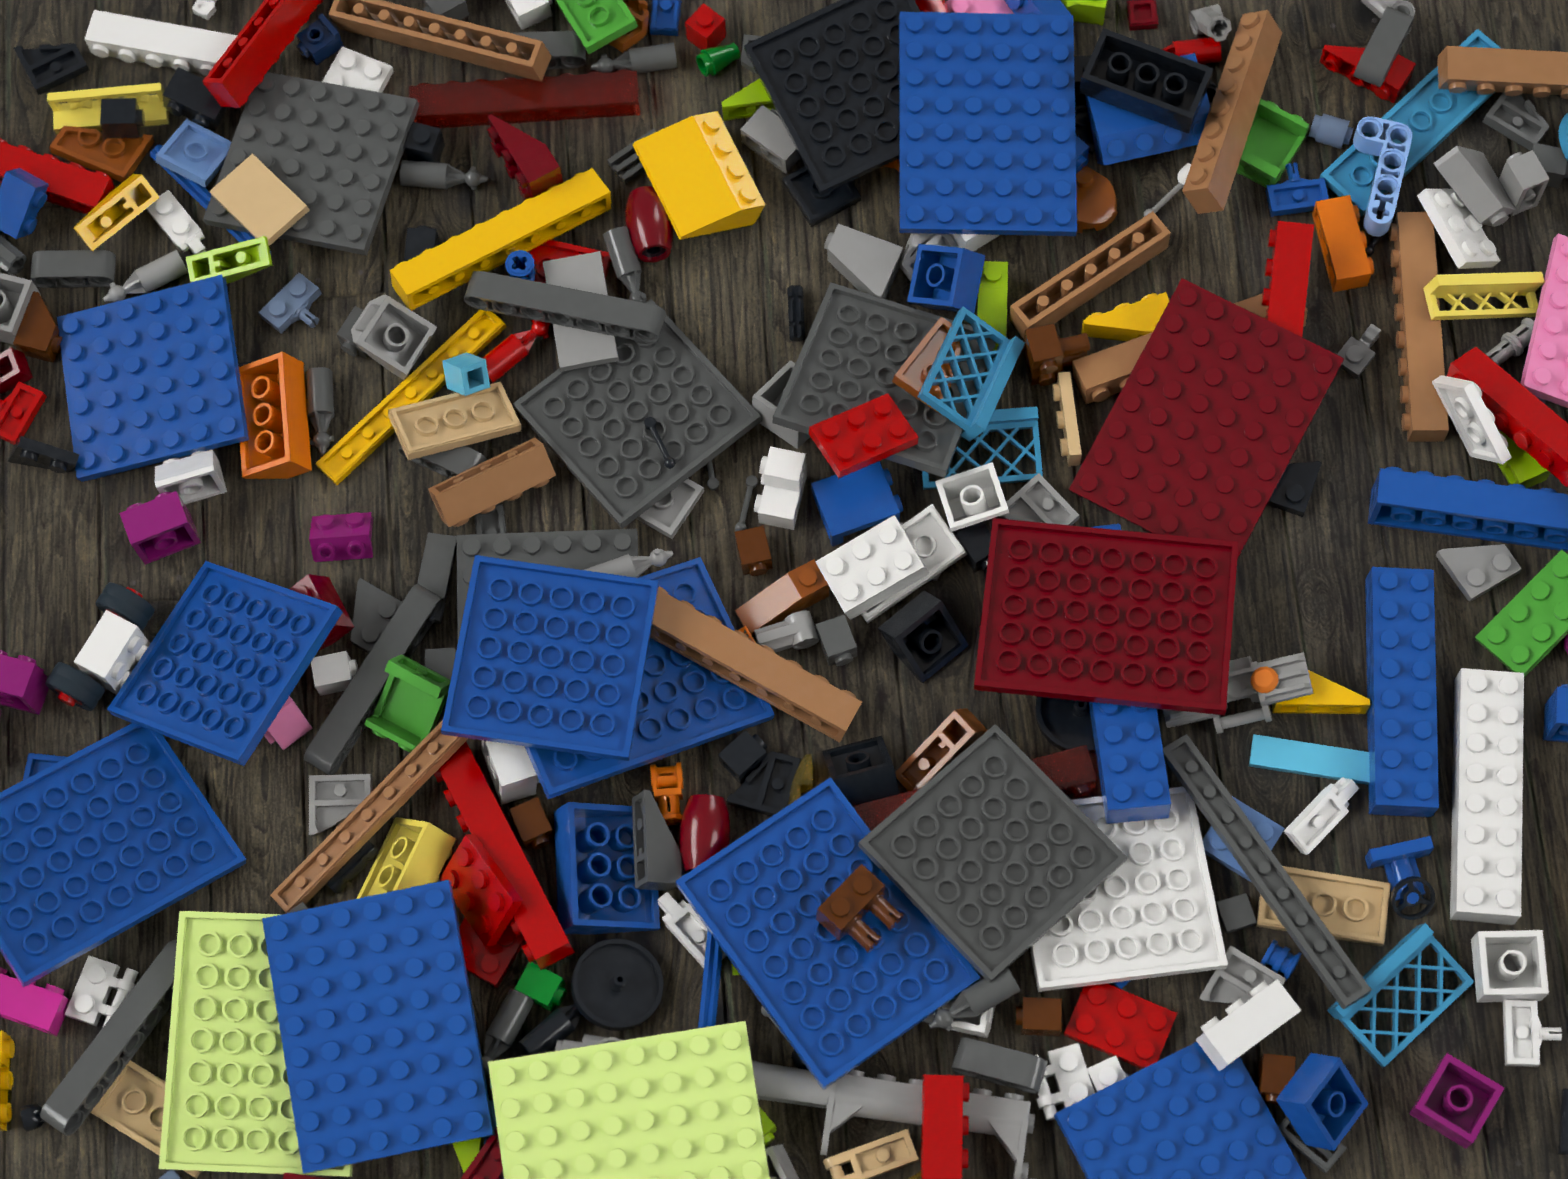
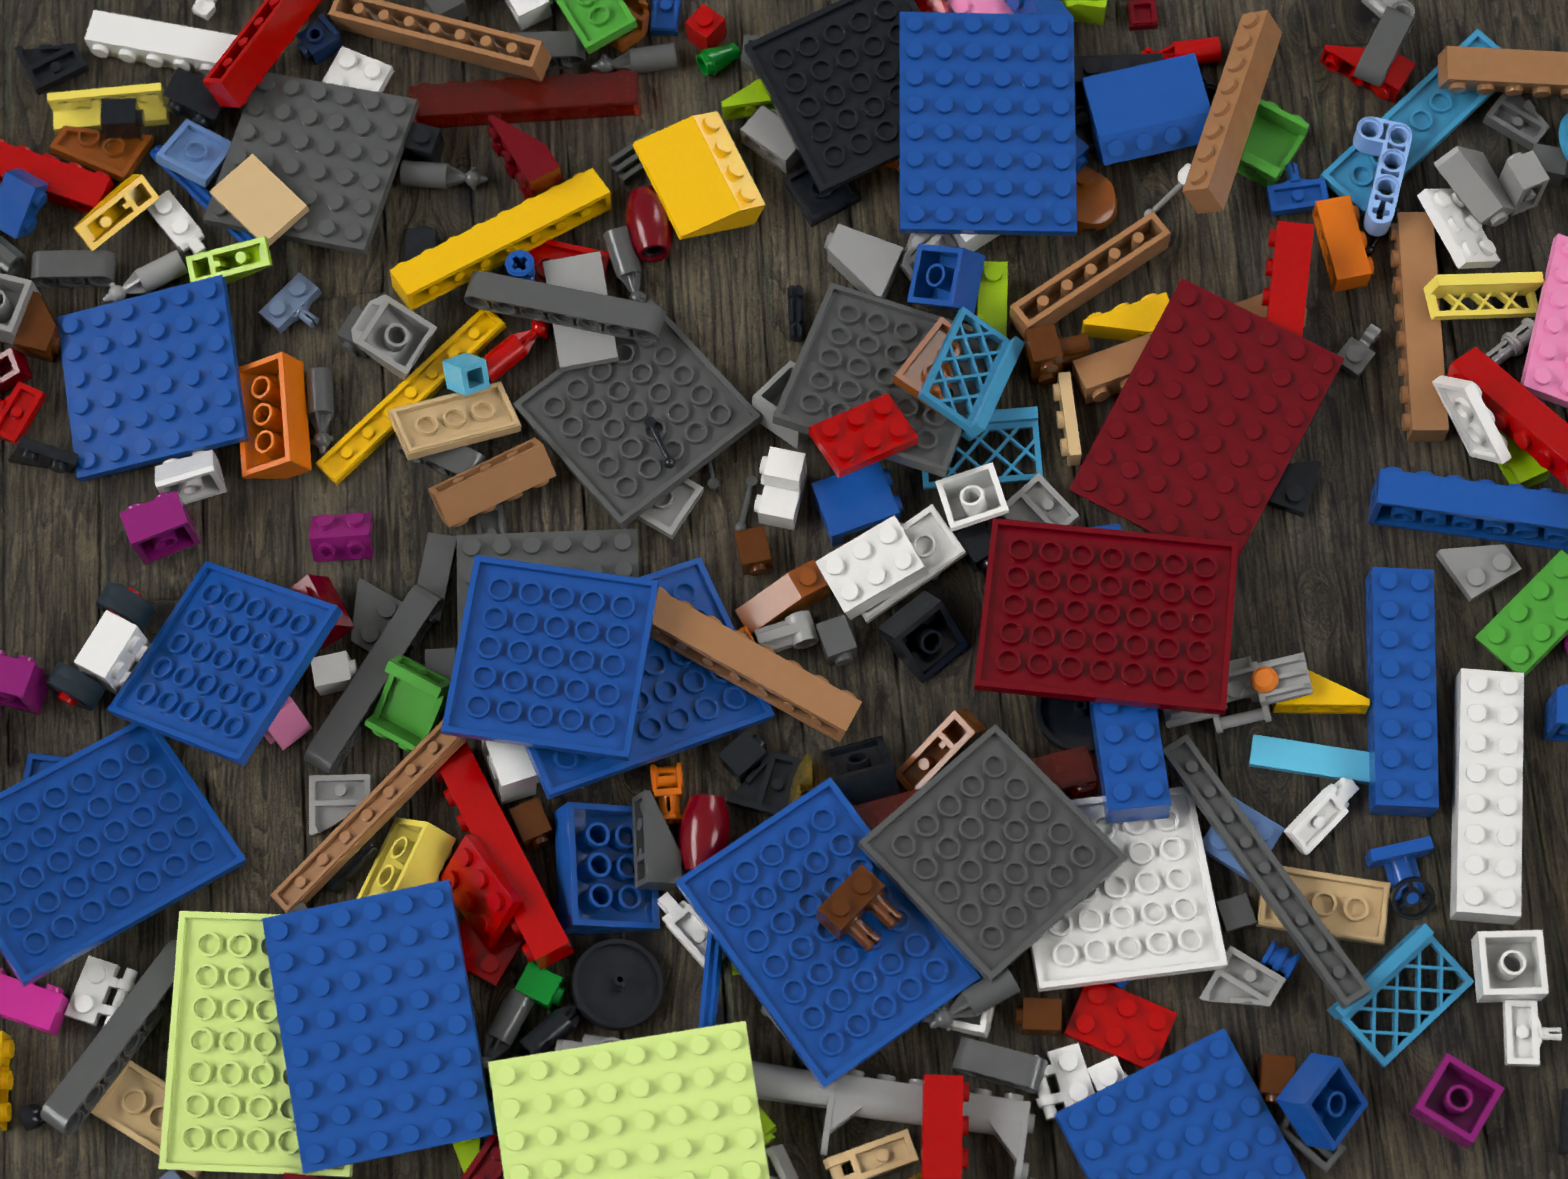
light grey wheel [584,548,673,578] -> none
black brick [1079,28,1213,134] -> none
light grey piece [1189,4,1232,42] -> none
white brick [1196,979,1301,1071] -> none
sand blue brick [1308,113,1354,149] -> none

